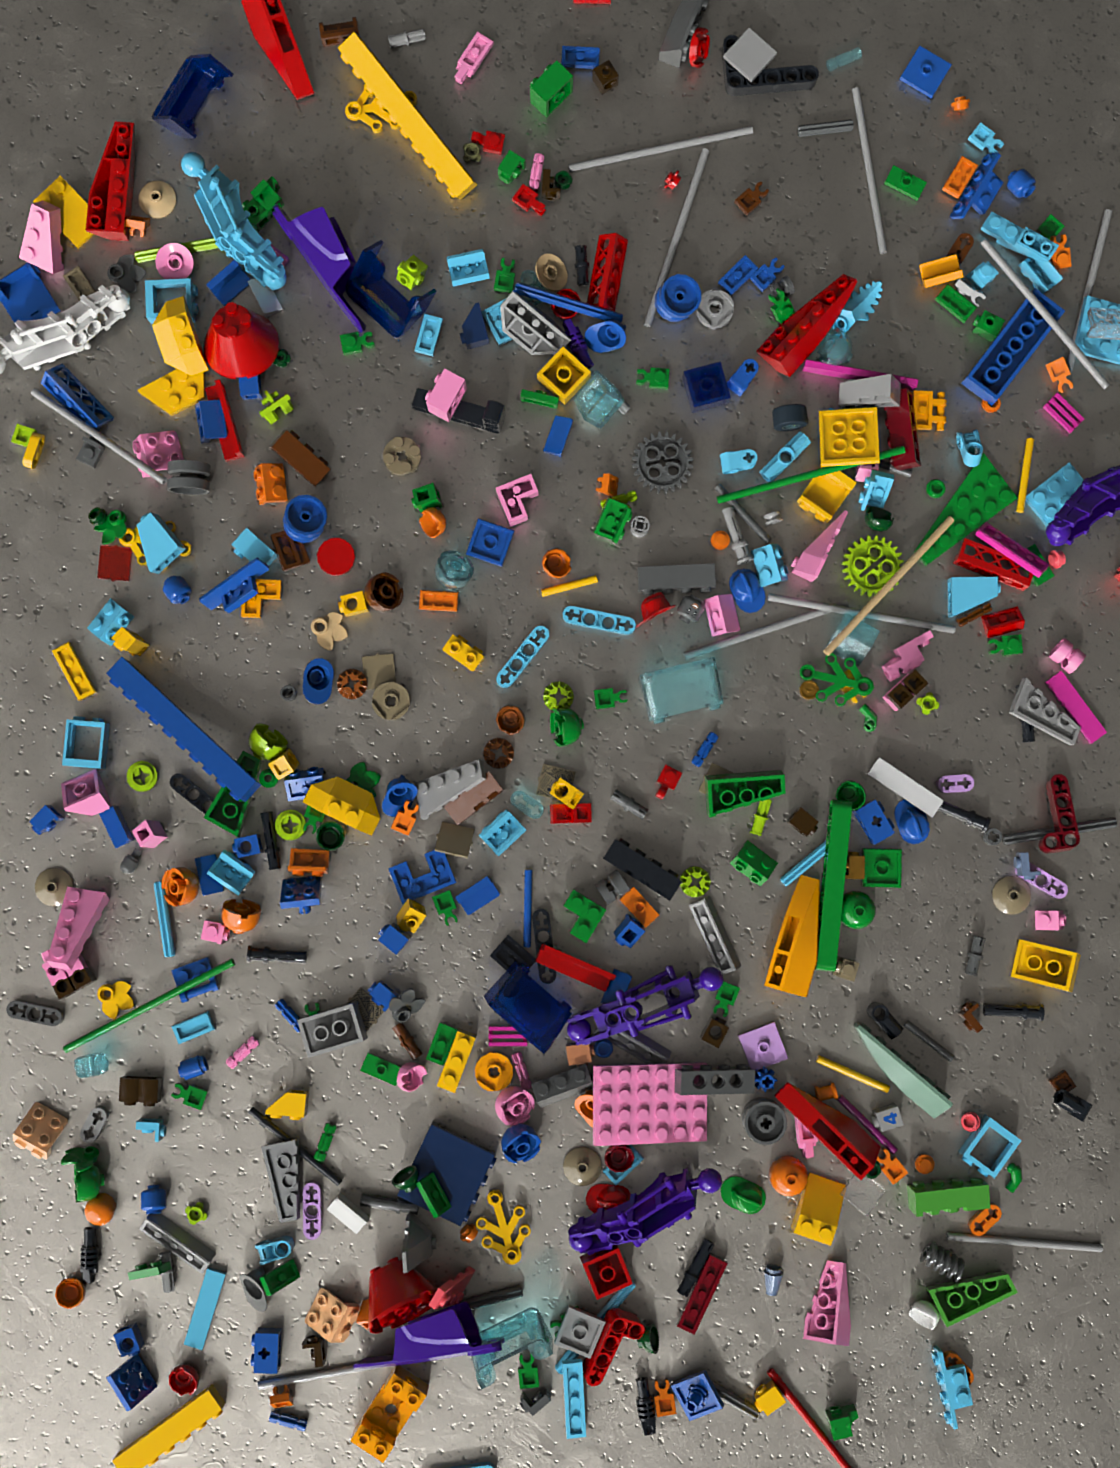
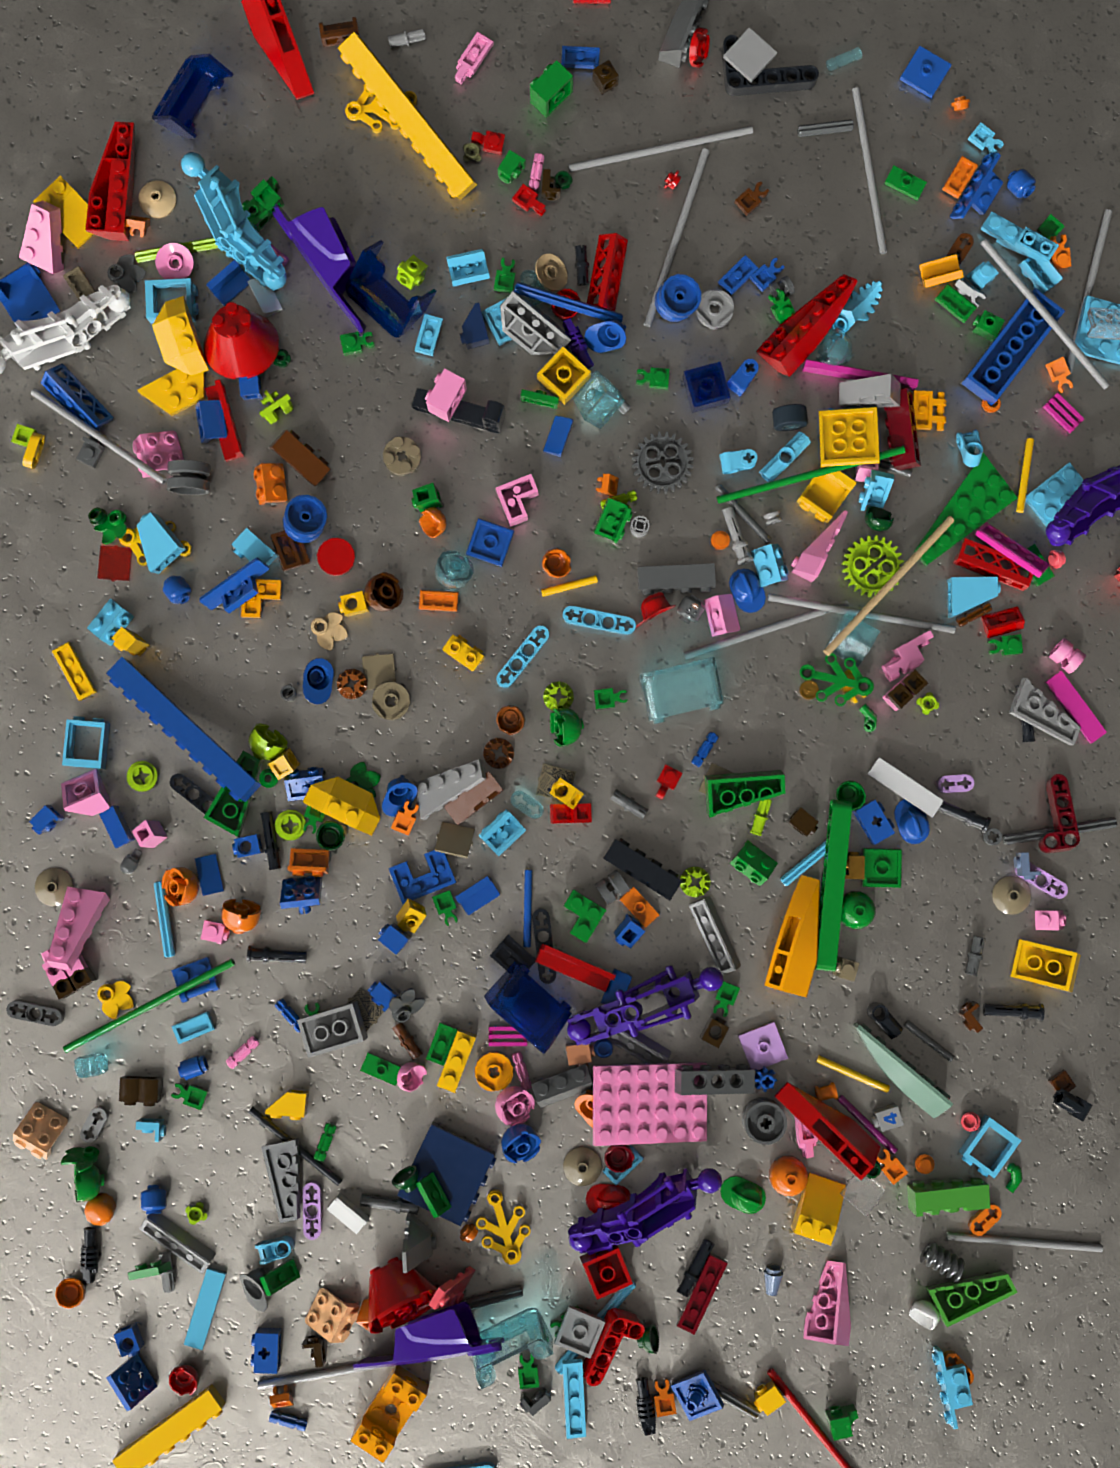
medium azure bracket [207,850,255,896] -> none
green plate [926,479,946,498] -> none

